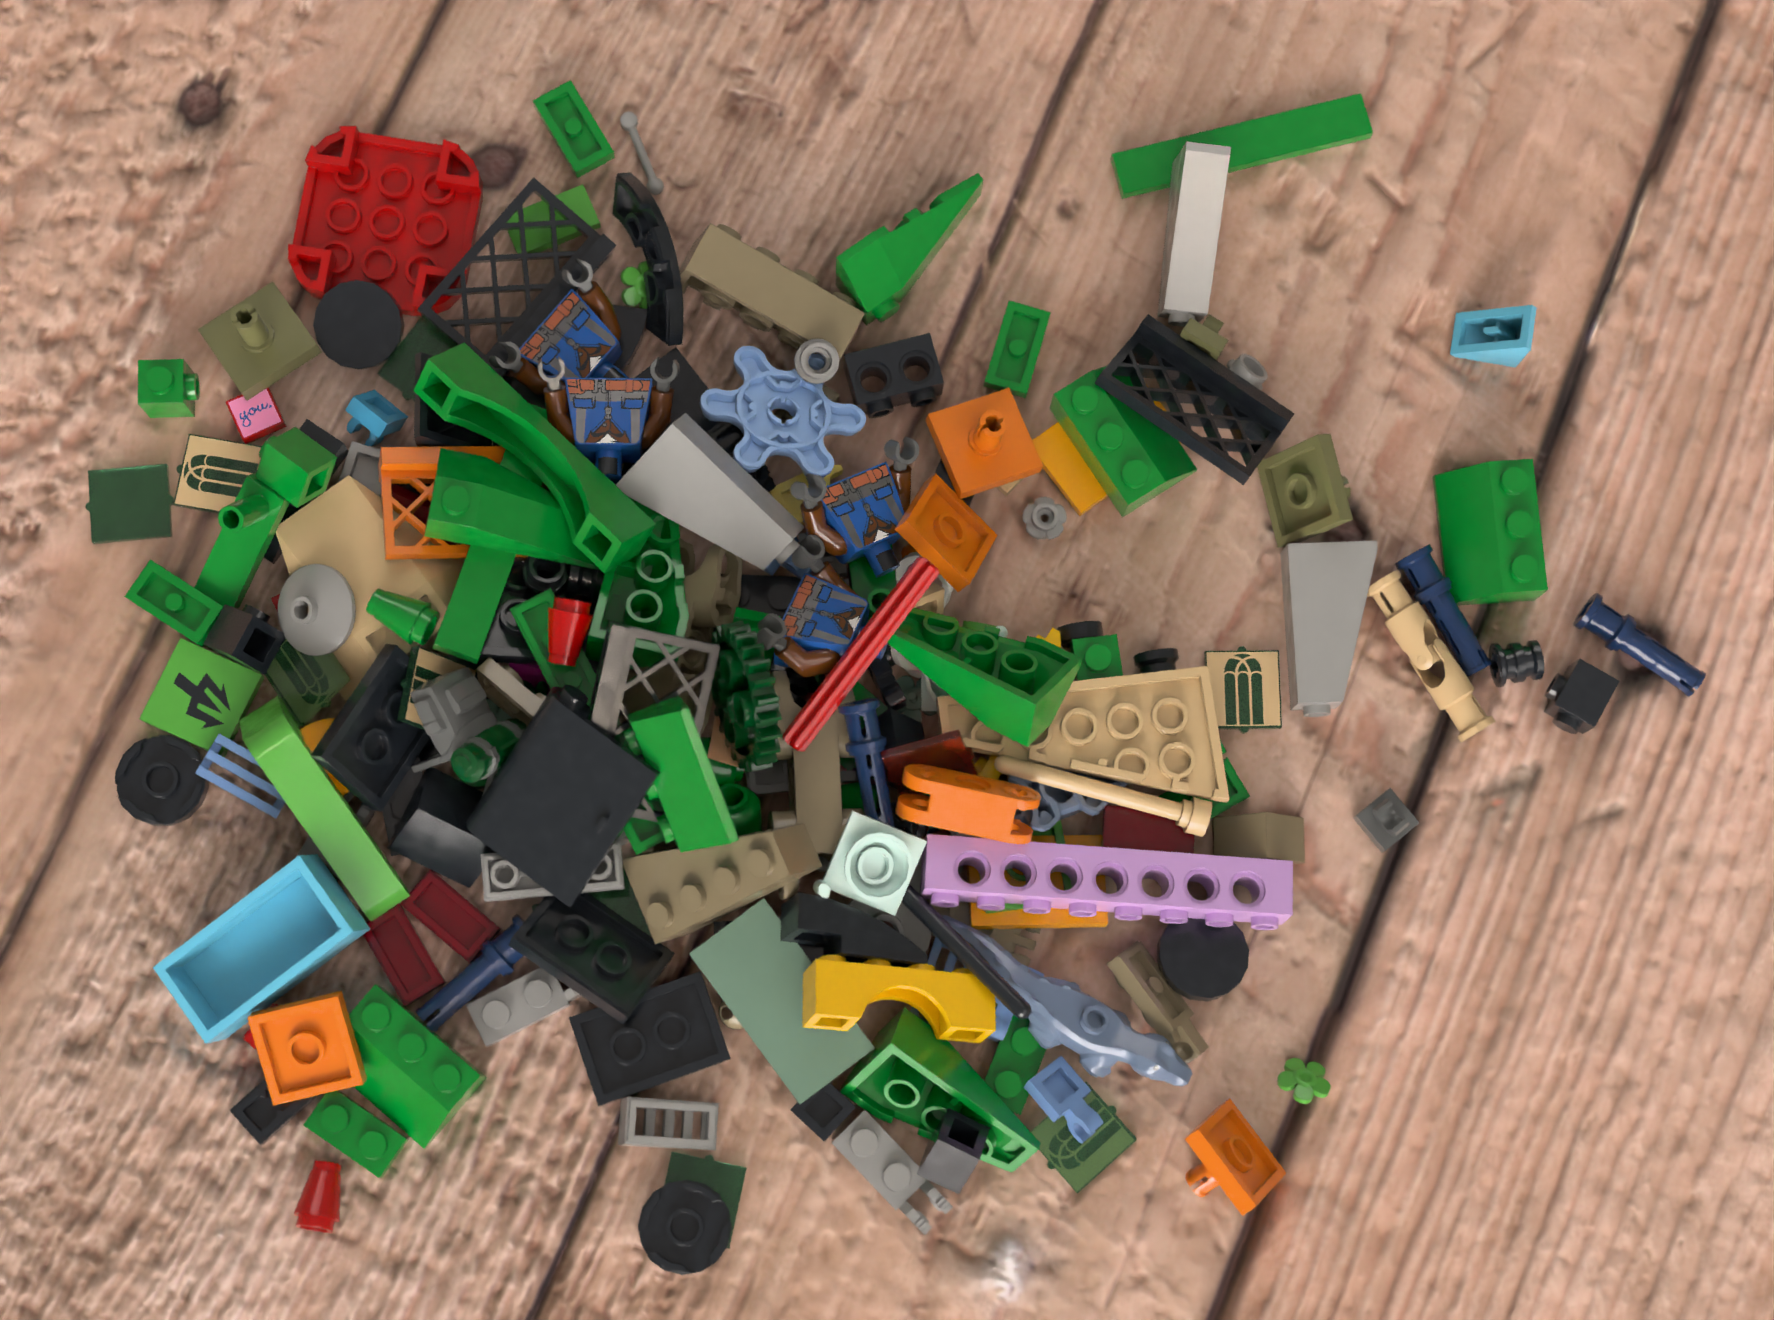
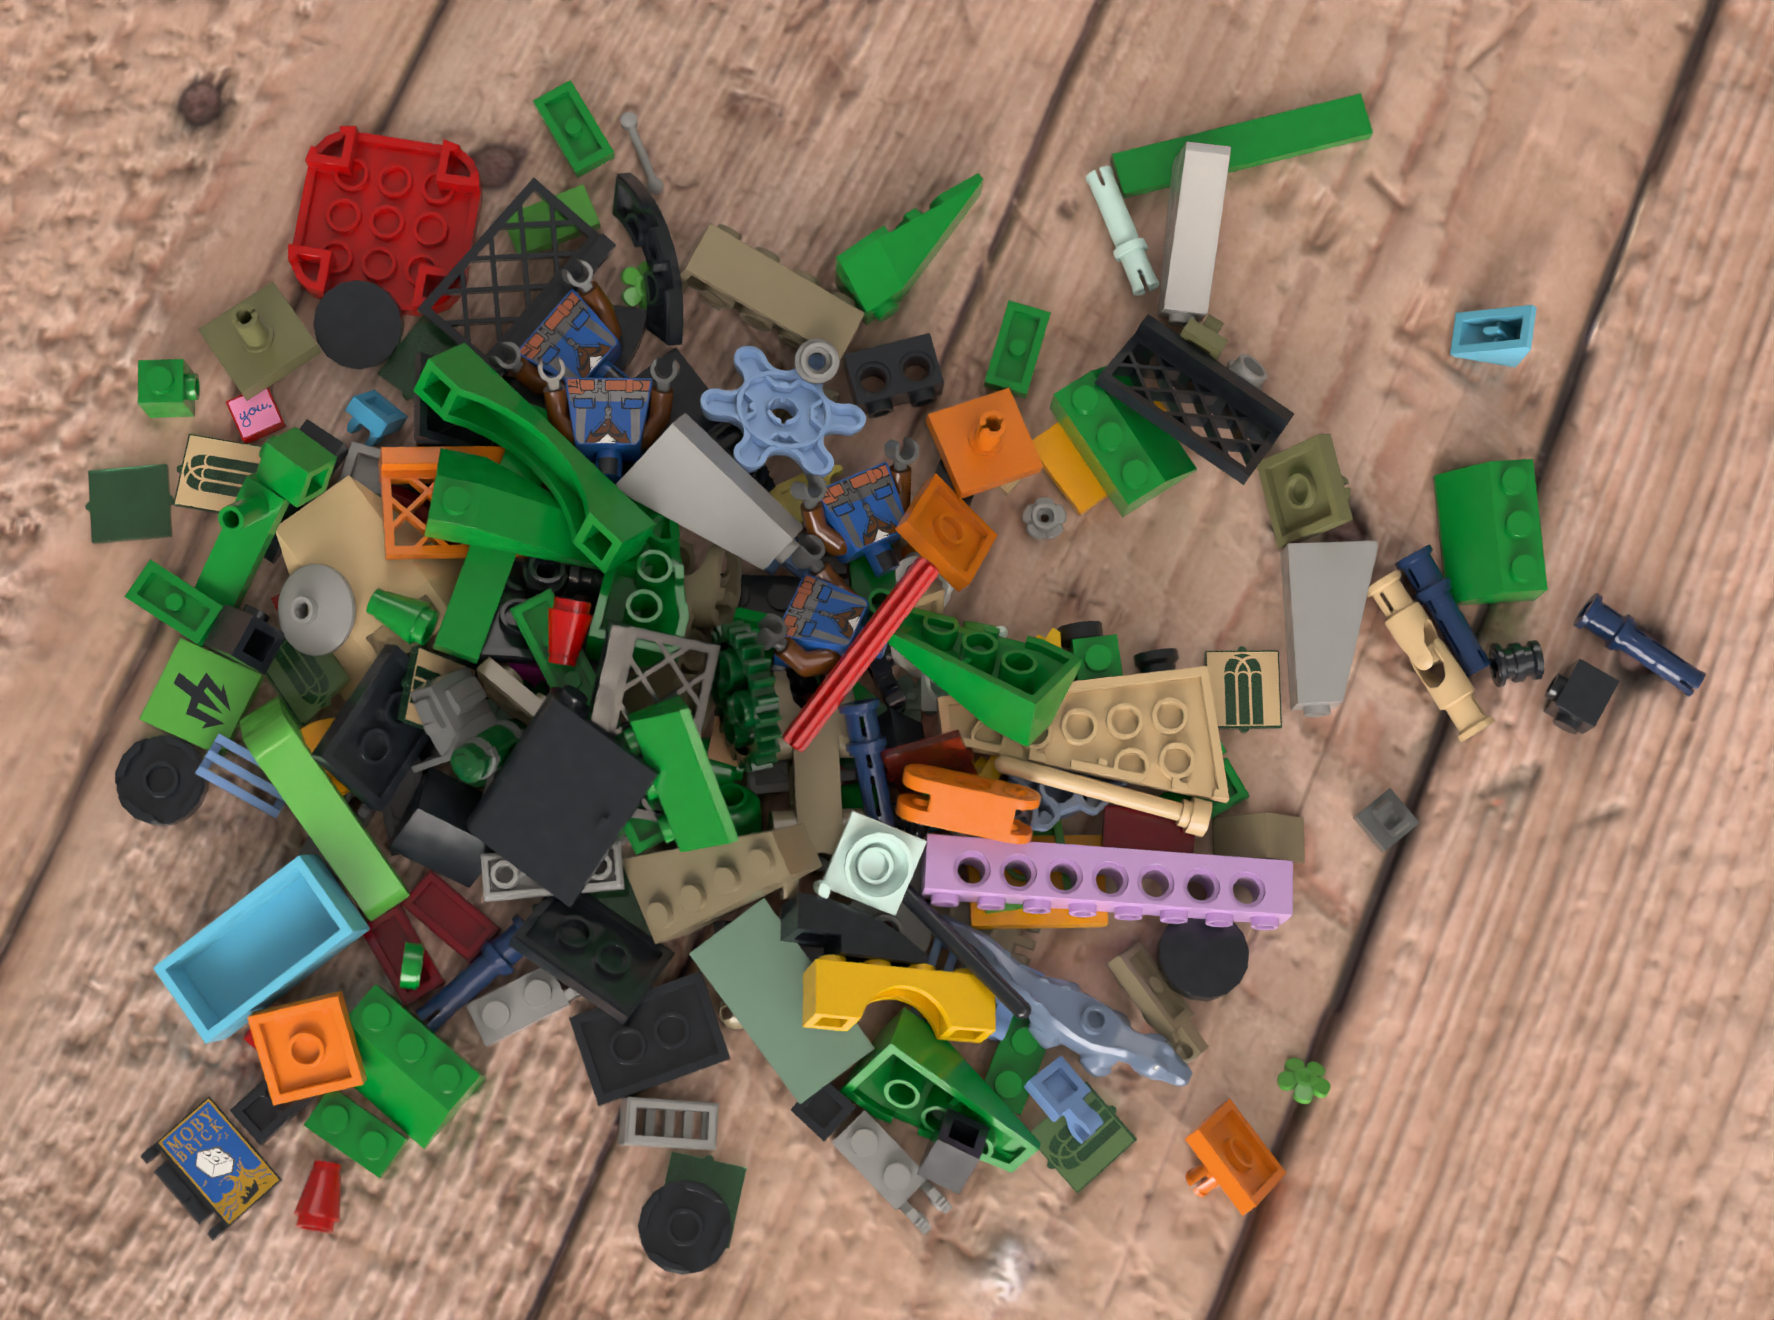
none -> piece [140,1097,282,1241]
none -> green tile [400,942,424,990]
none -> light aqua pin [1085,166,1160,296]

